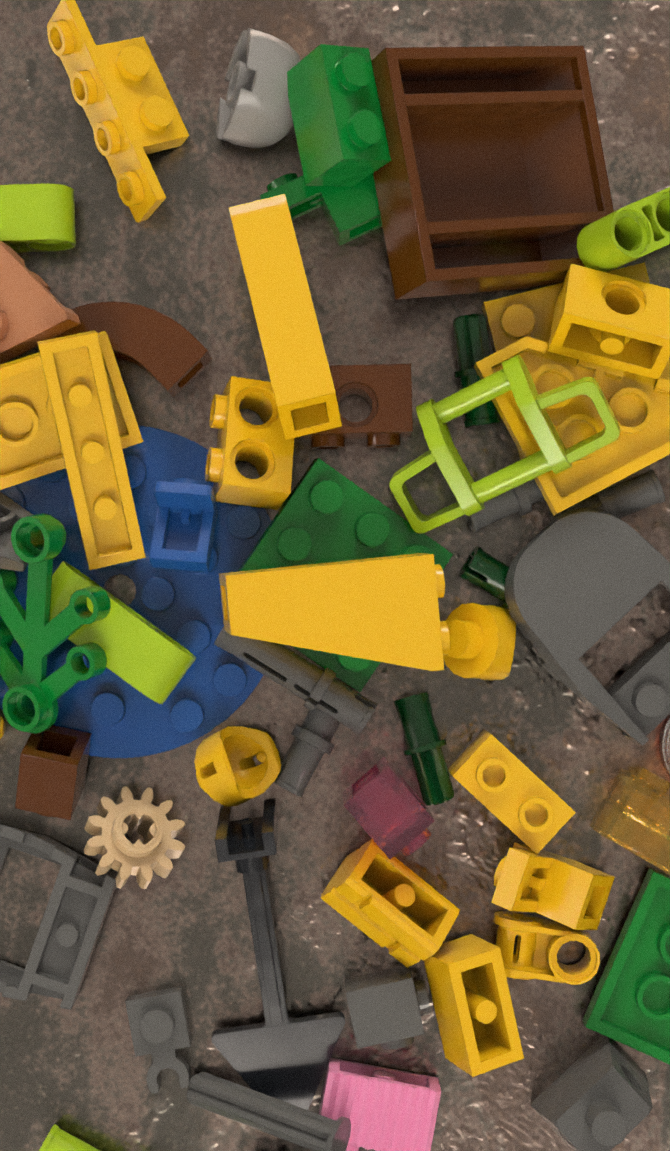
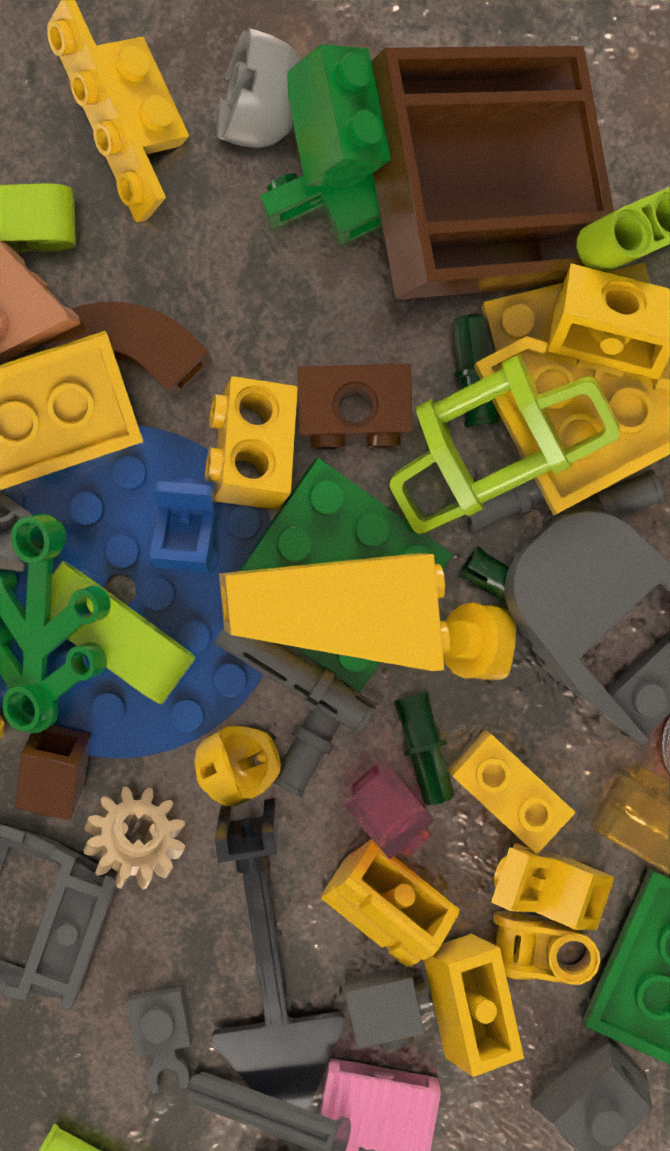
yellow plate [37,330,146,570] -> none
yellow slope [228,194,342,440] -> none

